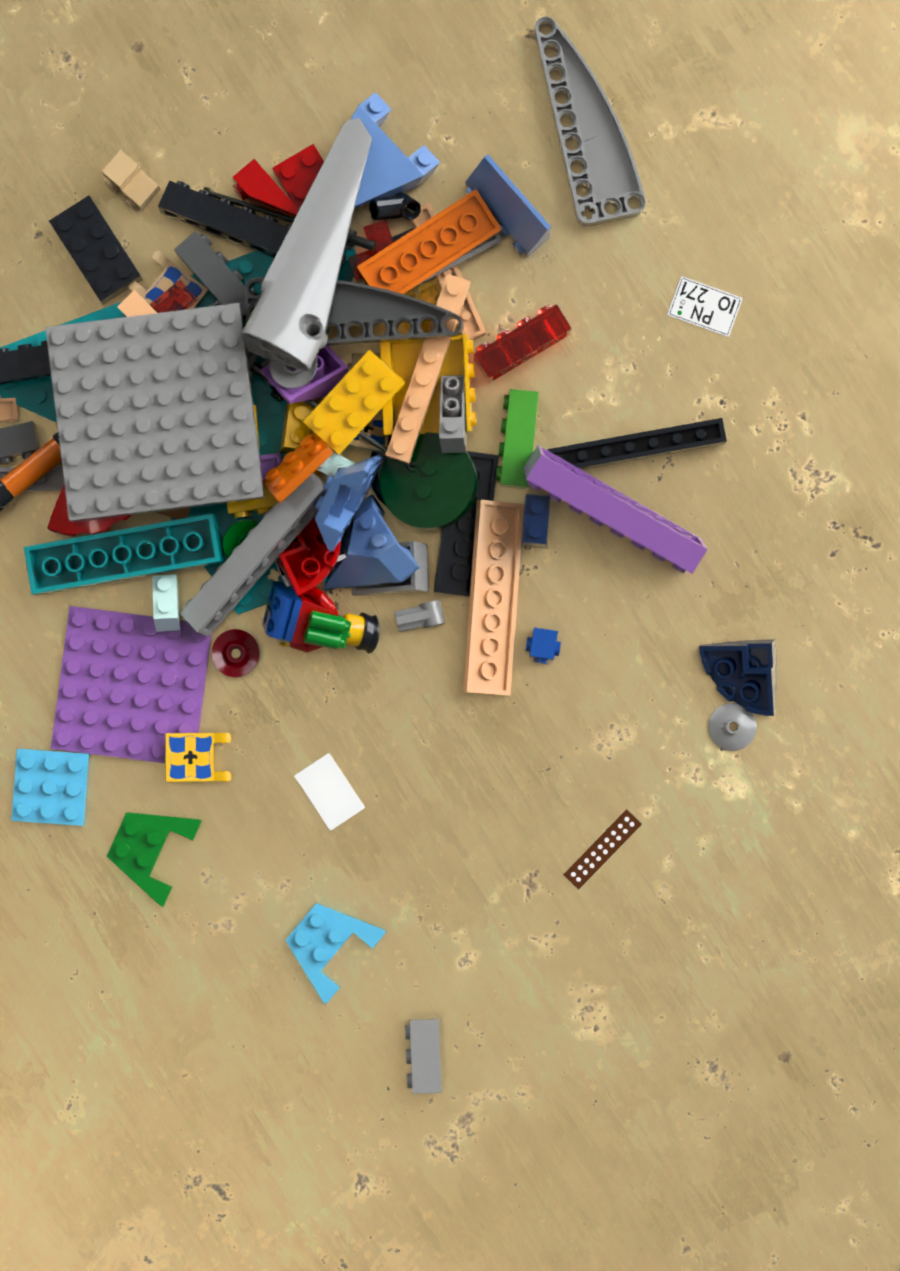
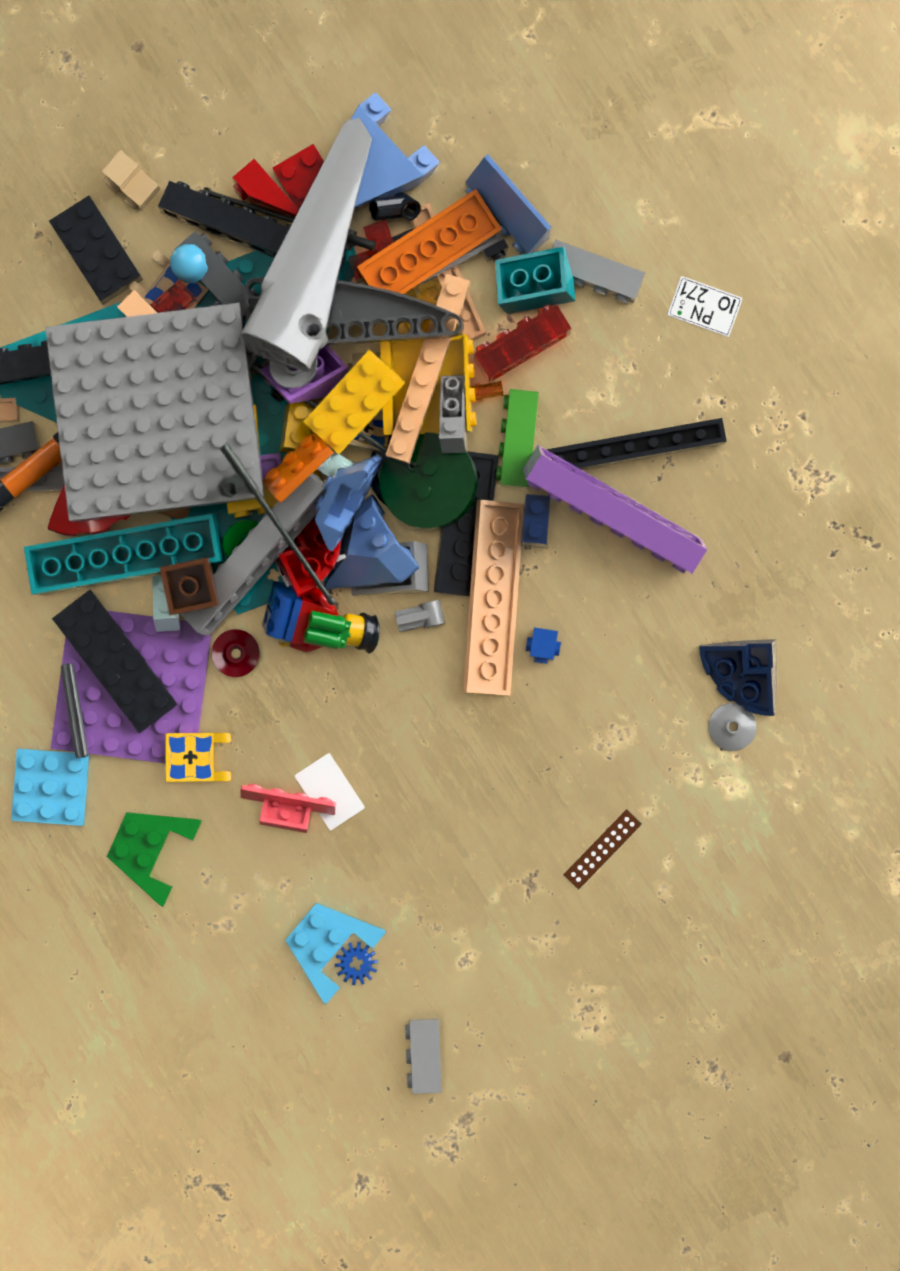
light grey beam [535,17,645,227] -> none
none -> black plate [52,589,178,733]
none -> dark grey axle [61,663,89,758]
none -> reddish brown brick [160,556,220,615]
none -> medium azure hair [170,244,208,283]
none -> pearl dark grey piece [218,443,336,606]
none -> coral bracket [240,784,336,833]
none -> blue gear [335,942,378,985]
none -> clear orange pin [471,380,504,402]
none -> black plate [483,239,509,262]
none -> teal slope [495,247,575,314]
none -> light grey brick [552,239,645,304]

